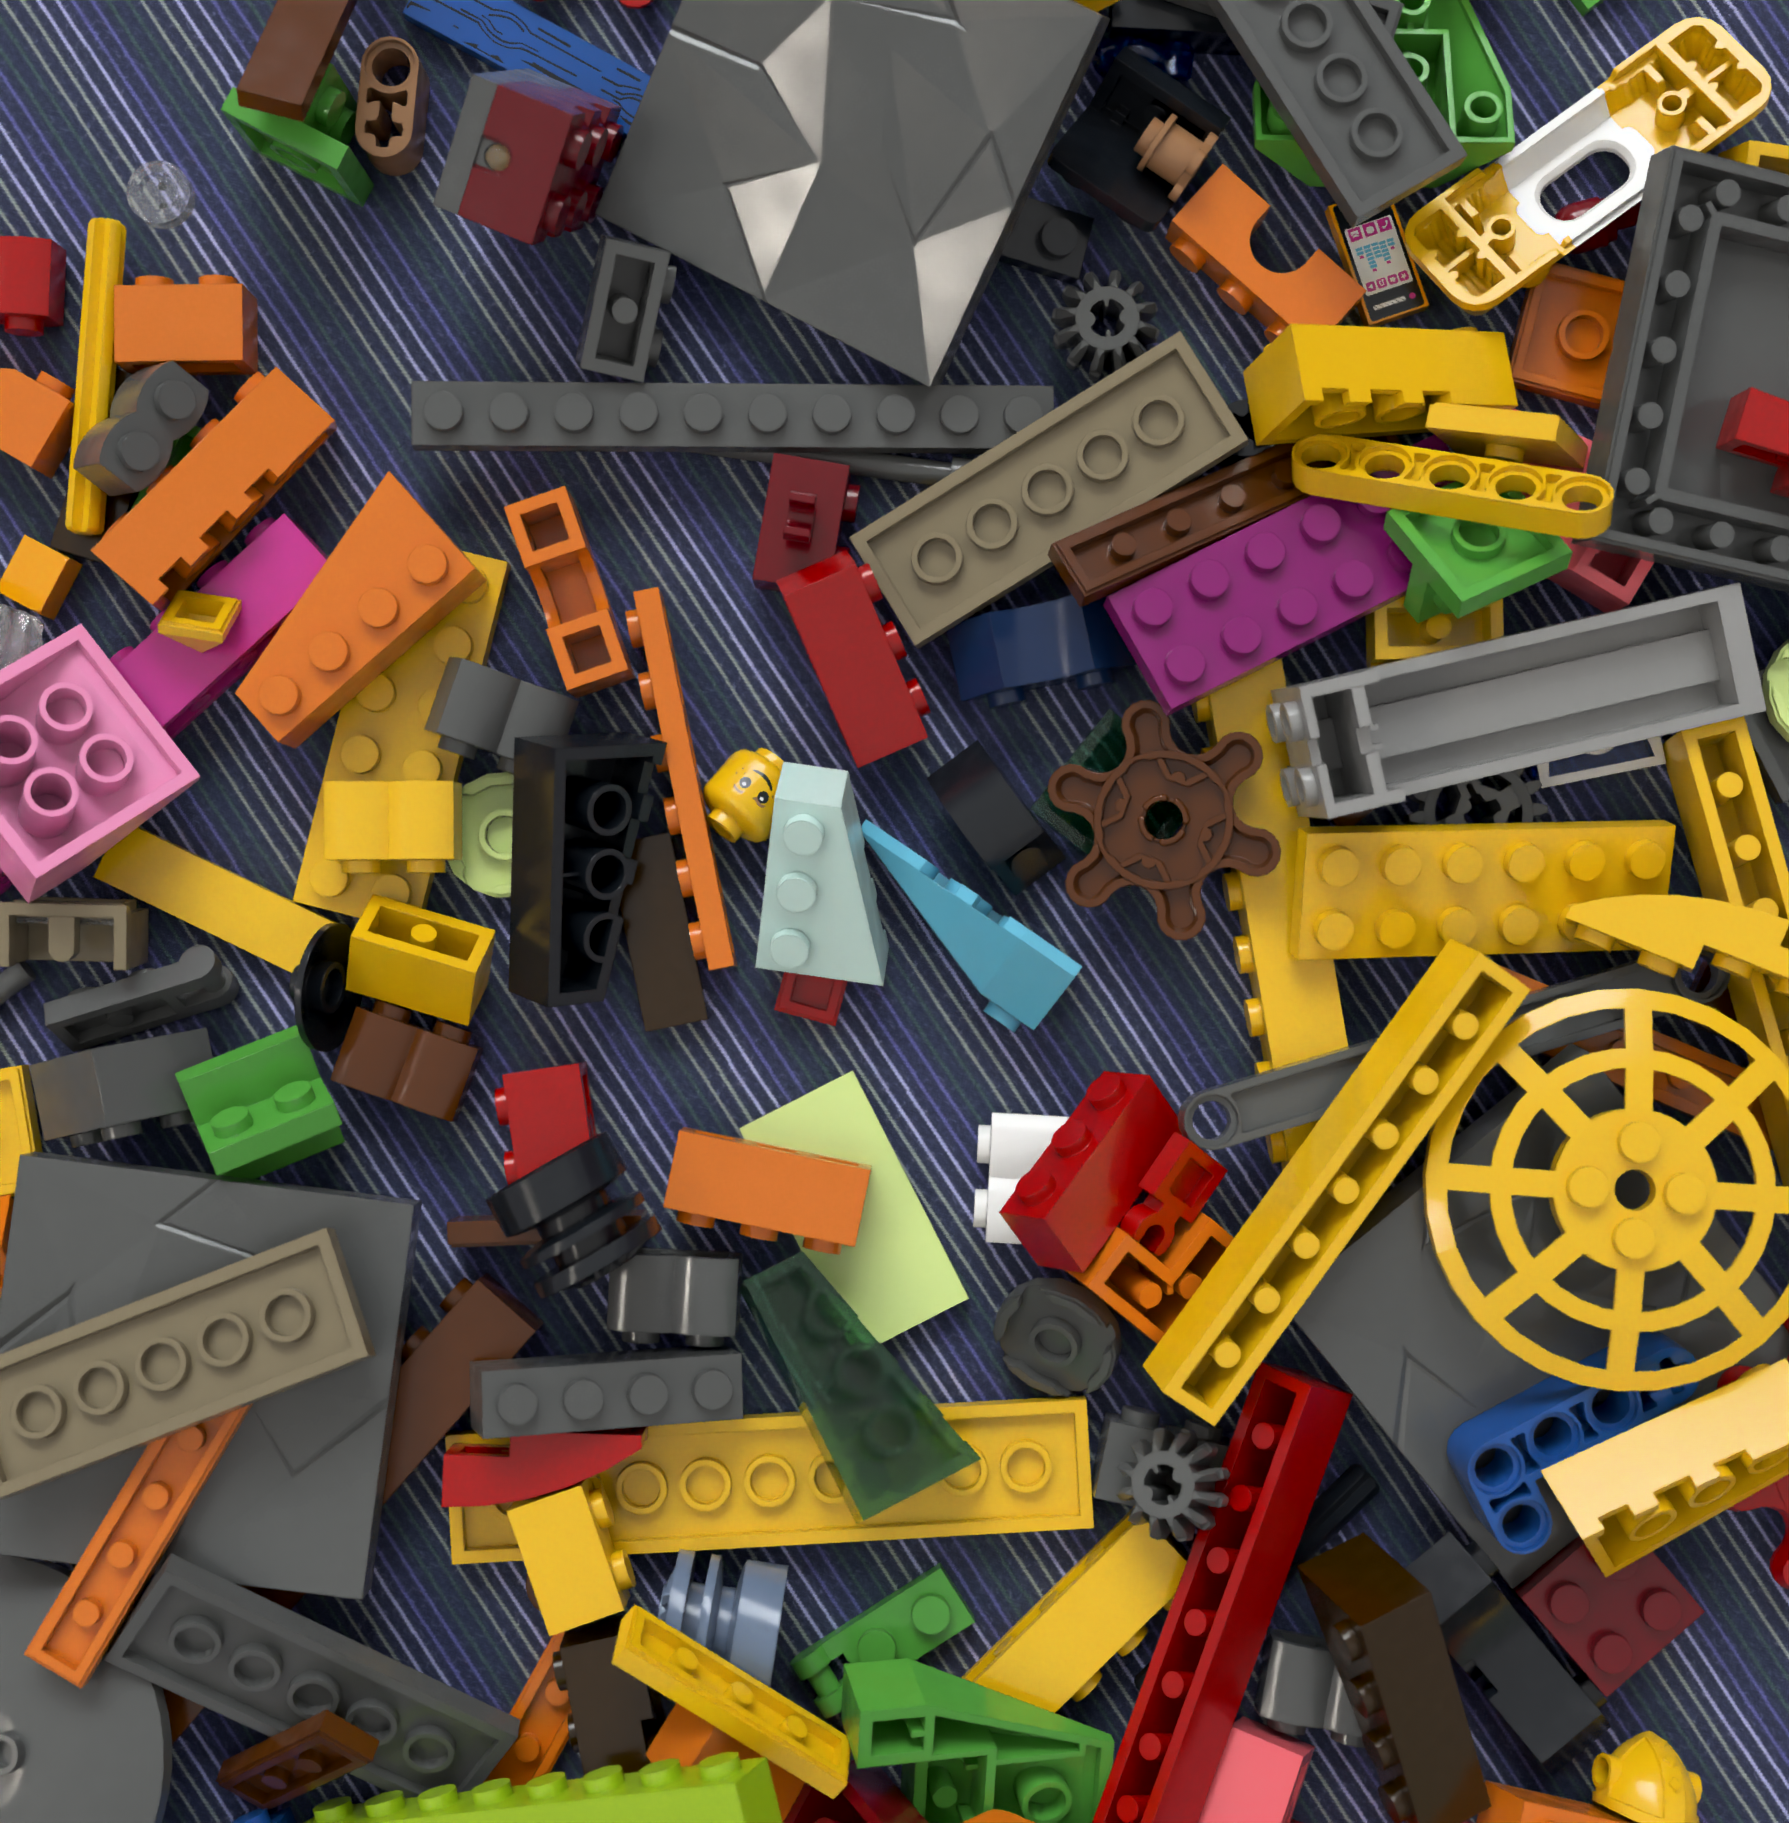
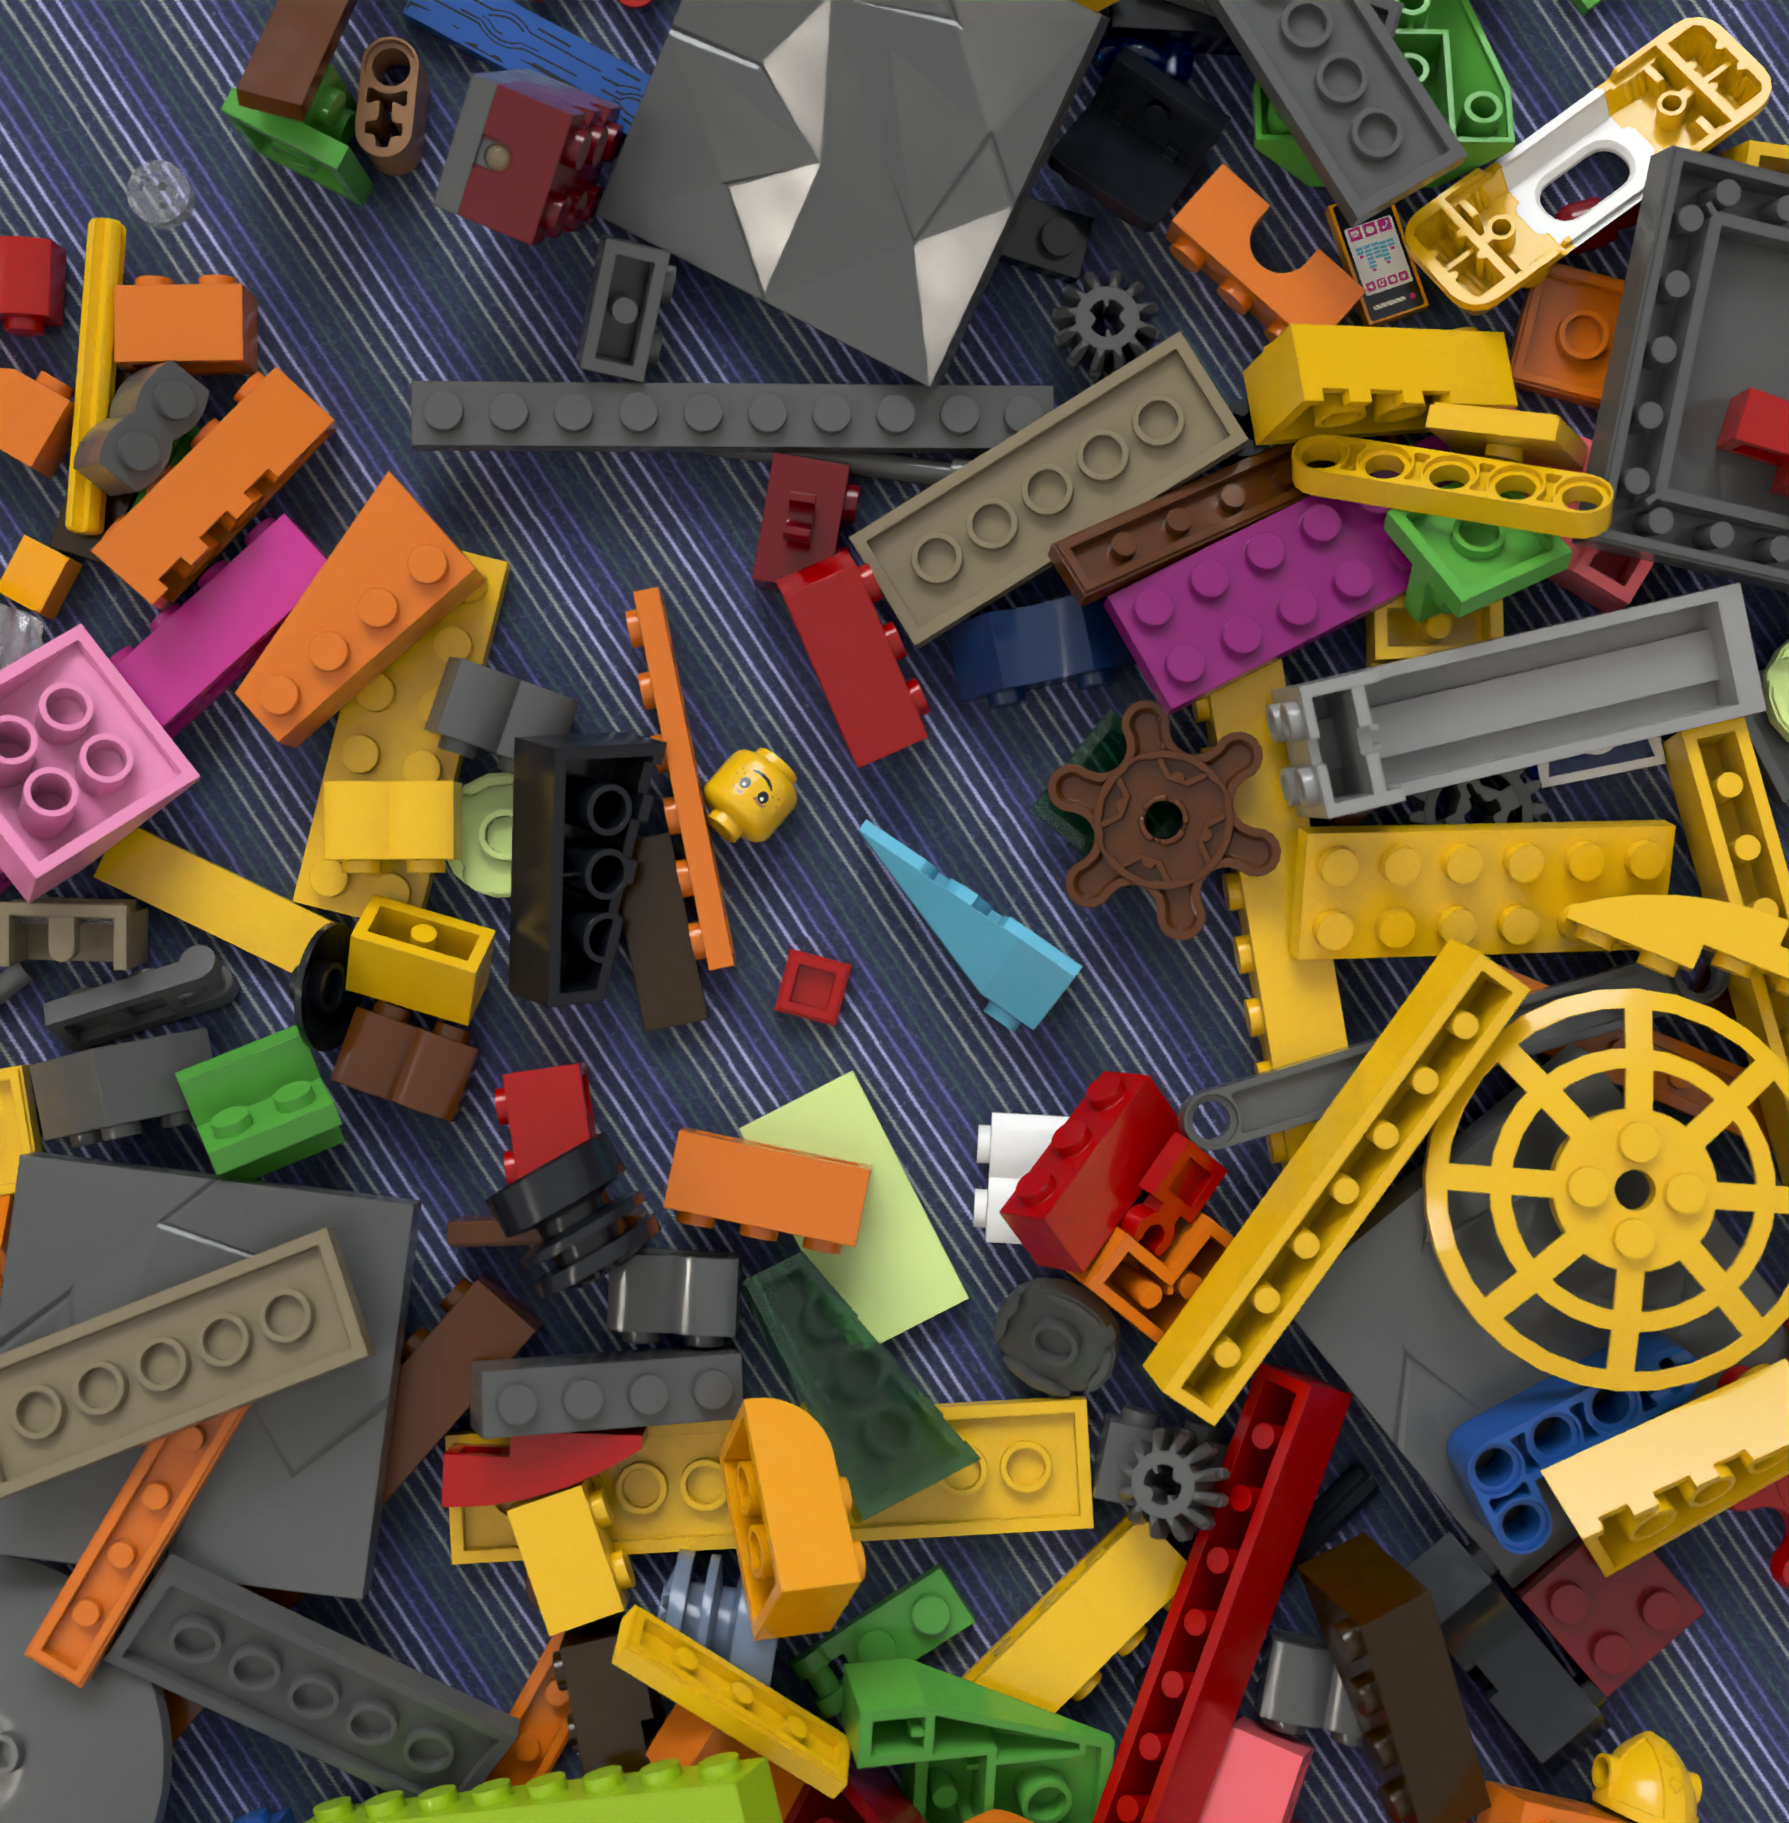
yellow slope [158,590,242,653] -> none
reddish brown tile [216,1709,380,1810] -> none
orange arch [504,486,636,698] -> none
light aqua wedge [755,762,889,986] -> none
black brick [927,740,1066,896] -> none
medium nougat brick [1133,113,1219,203] -> none
none -> light orange brick [718,1398,866,1641]

